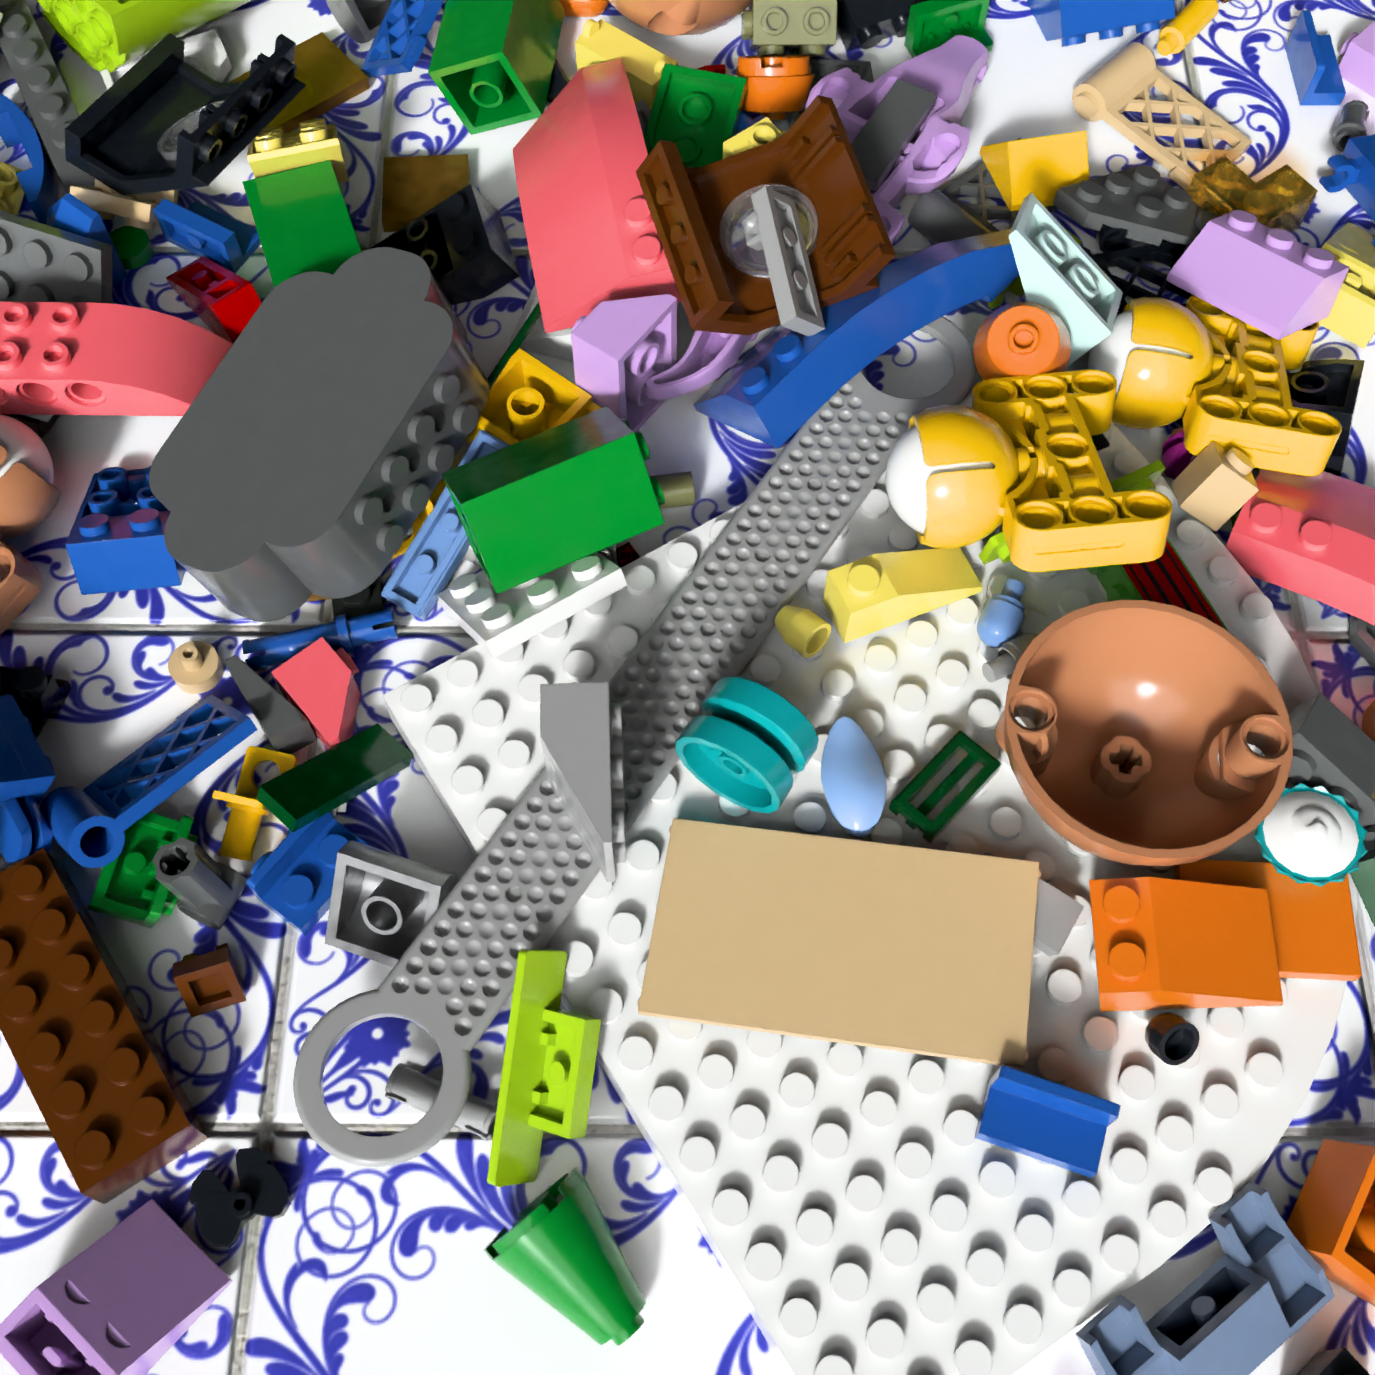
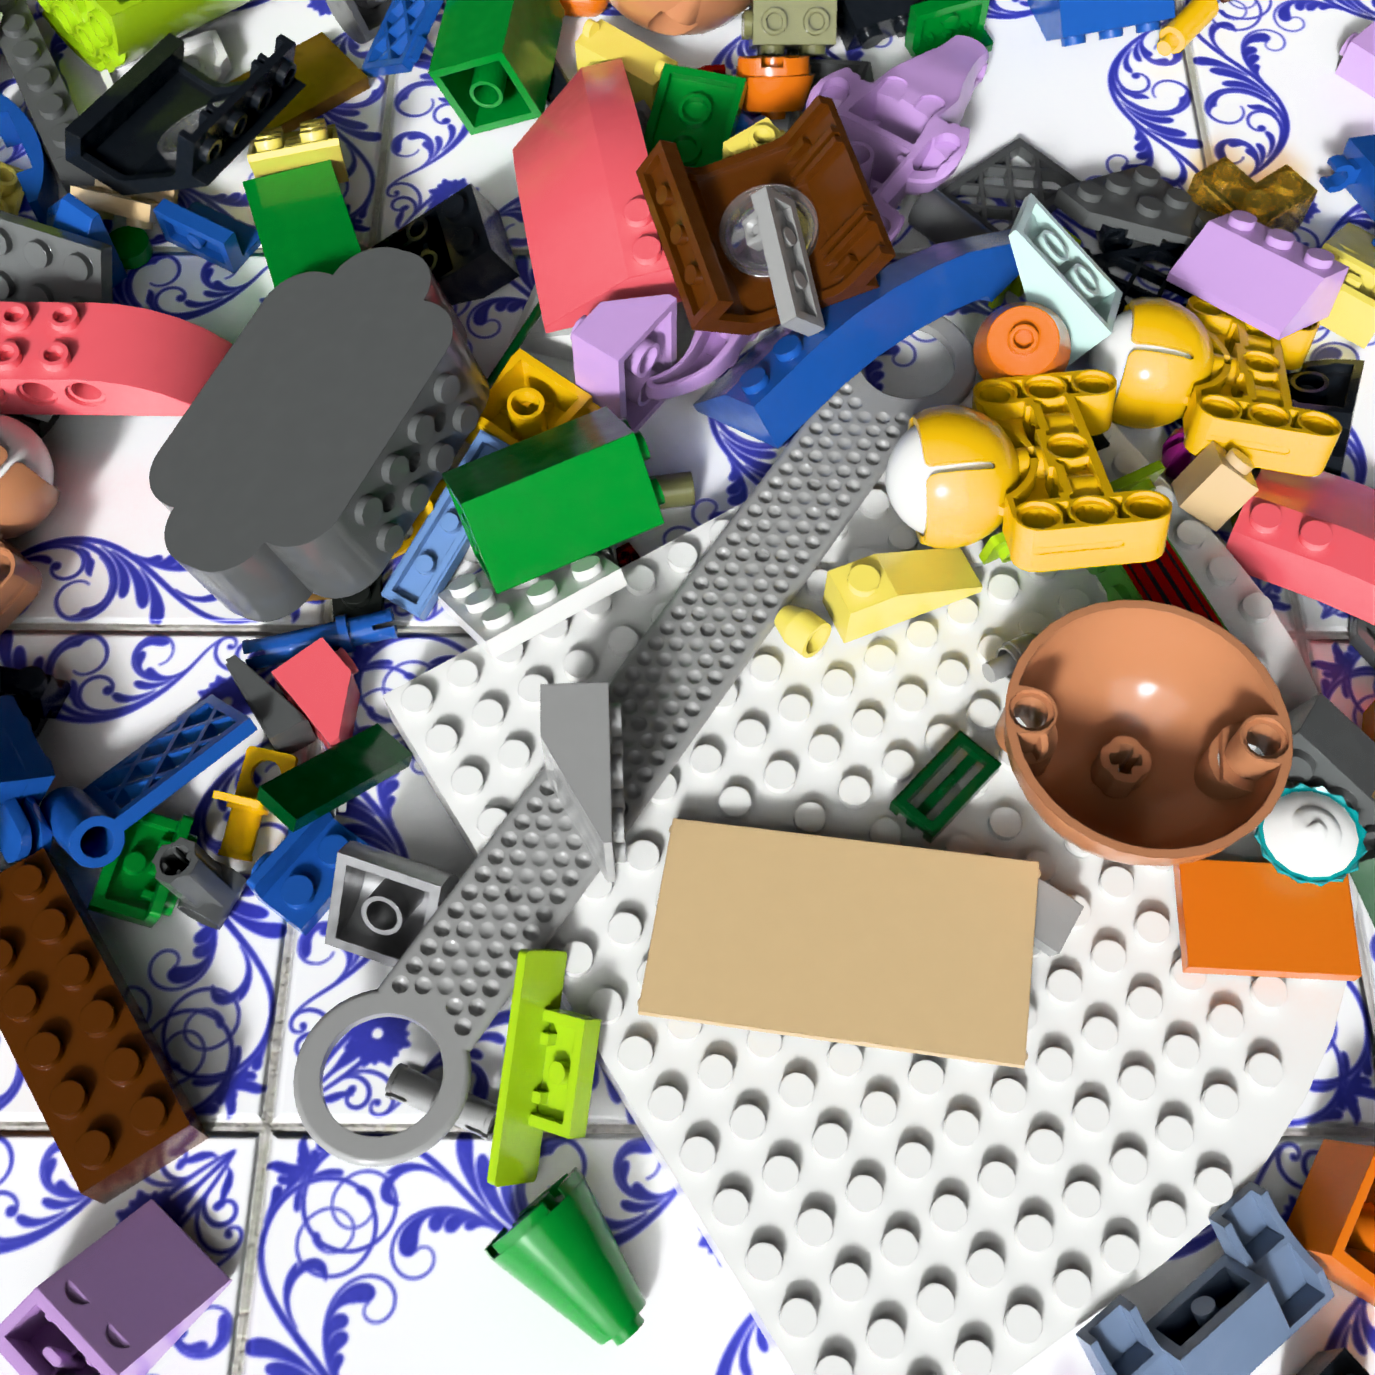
blue slope [65,466,186,595] -> none
red slope [166,256,262,344] -> none
tan tile [168,641,224,694] -> none
reddish brown tile [173,943,246,1018] -> none
black piece [188,1147,291,1248] -> none
pearl gold tile [382,154,470,232] -> none
teal wheel [676,677,819,813] -> none
light blue arm [821,717,886,838] -> none
dark grey tile [851,78,937,192] -> none
blue panel [974,1066,1121,1178] -> none
medium blue cylinder [977,579,1026,648] -> none
yellow slope [979,131,1089,212] -> none
tan piece [1072,42,1252,194] -> none
orange slope [1089,877,1283,1012] -> none
black hinge [1145,1012,1199,1065] -> none
blue panel [1285,10,1346,106] -> none
dark grey pin [1332,100,1370,152] -> none

